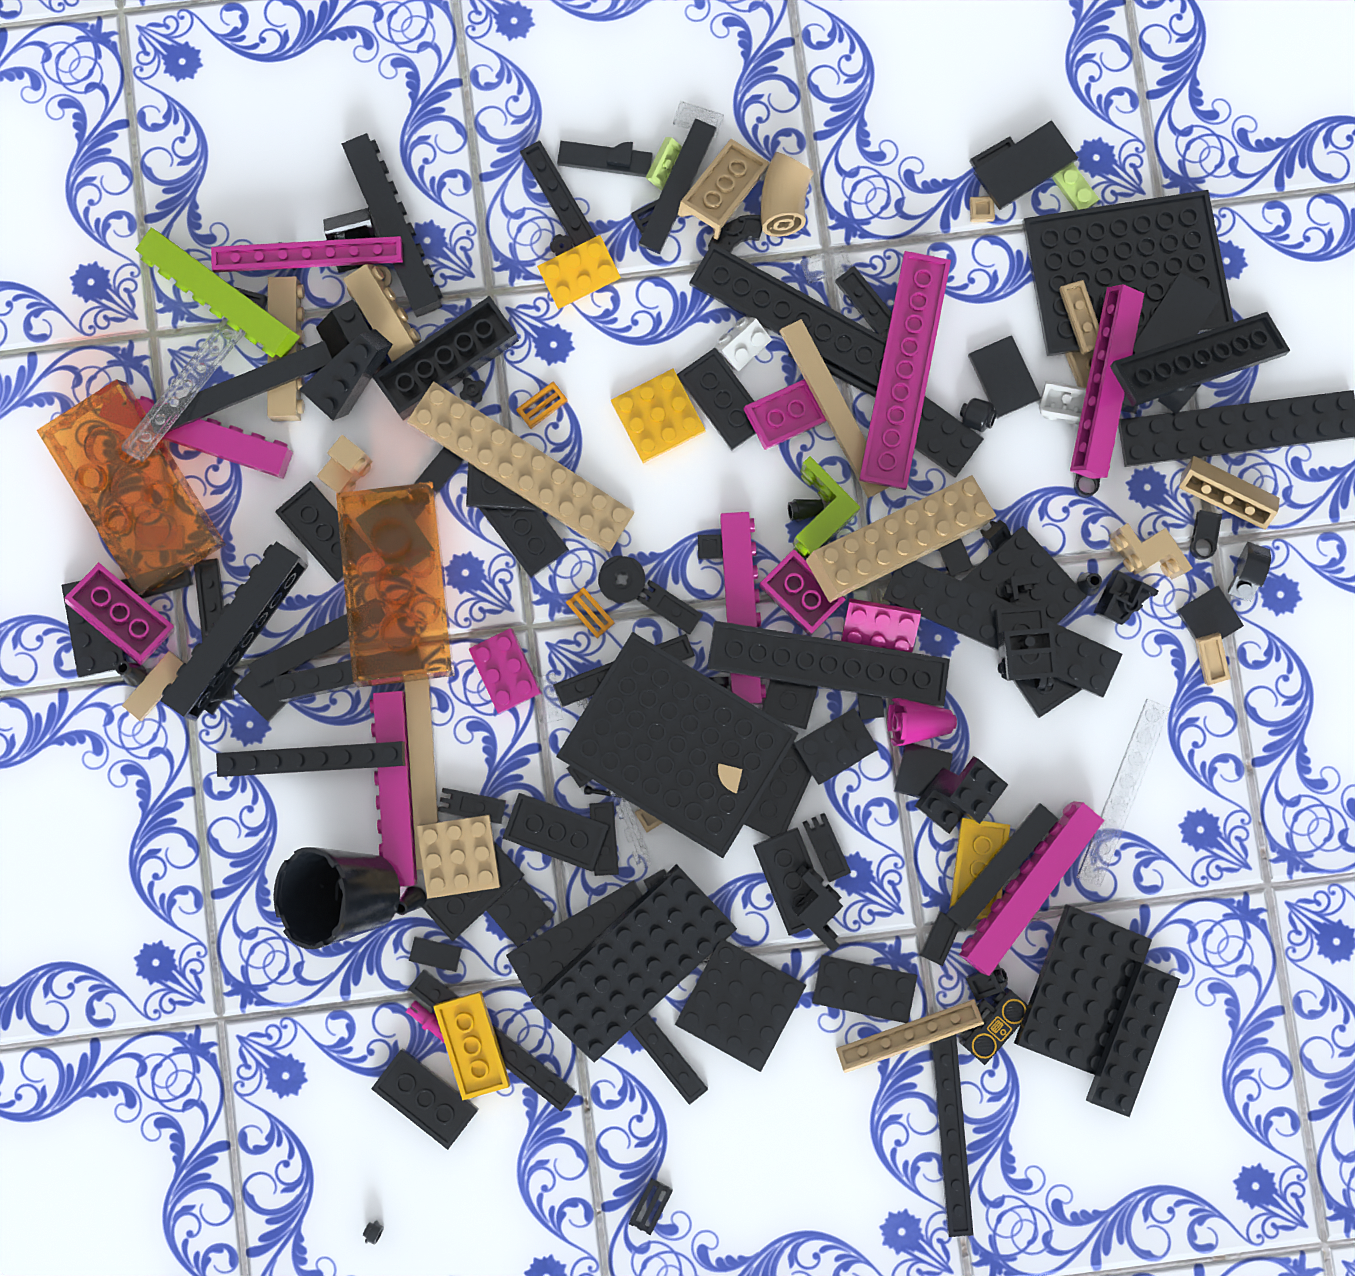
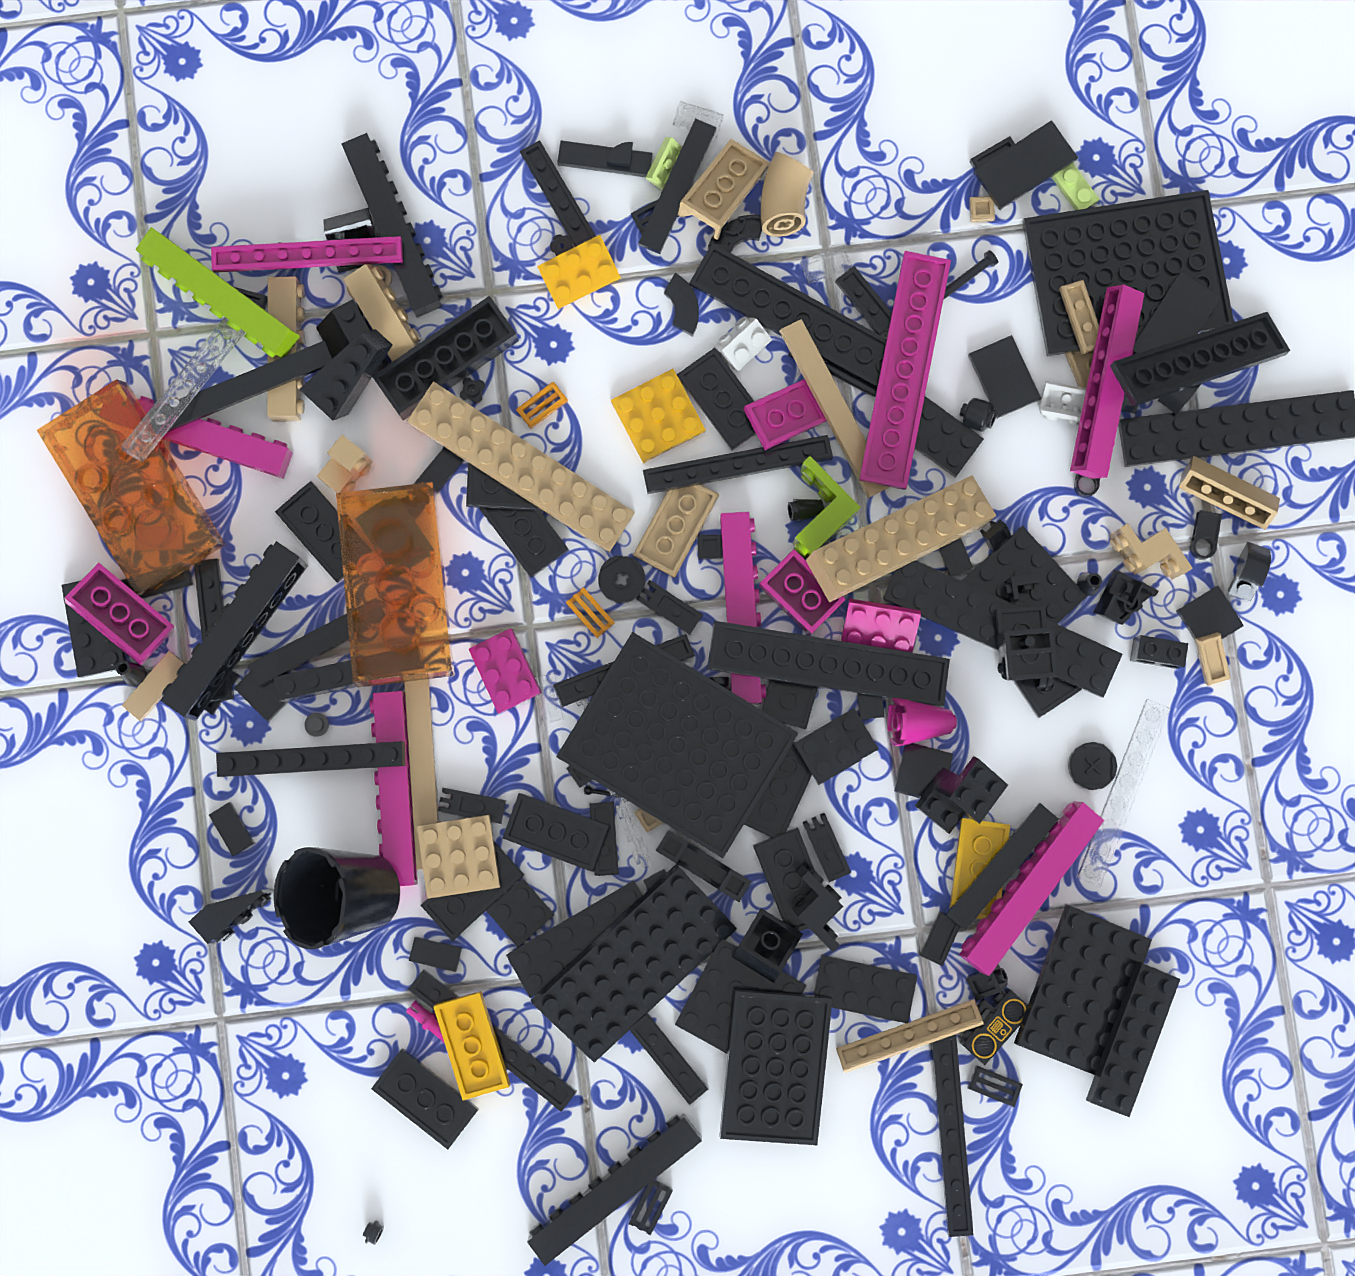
black cone [396,886,426,915] -> none
tan tile [718,763,743,793] -> none
none -> black slope [188,888,274,944]
none -> black tile [209,802,255,856]
none -> dark grey plate [304,713,329,737]
none -> black brick [527,1113,702,1266]
none -> tan tile [633,484,719,578]
none -> black tile [643,435,833,495]
none -> black arch [655,830,752,902]
none -> black tile [664,273,699,337]
none -> black plate [719,989,833,1146]
none -> black brick [732,908,803,983]
none -> black bar [944,250,999,300]
none -> black tile [967,1065,1023,1107]
none -> black tile [1068,742,1118,790]
none -> black brick [1130,635,1189,669]

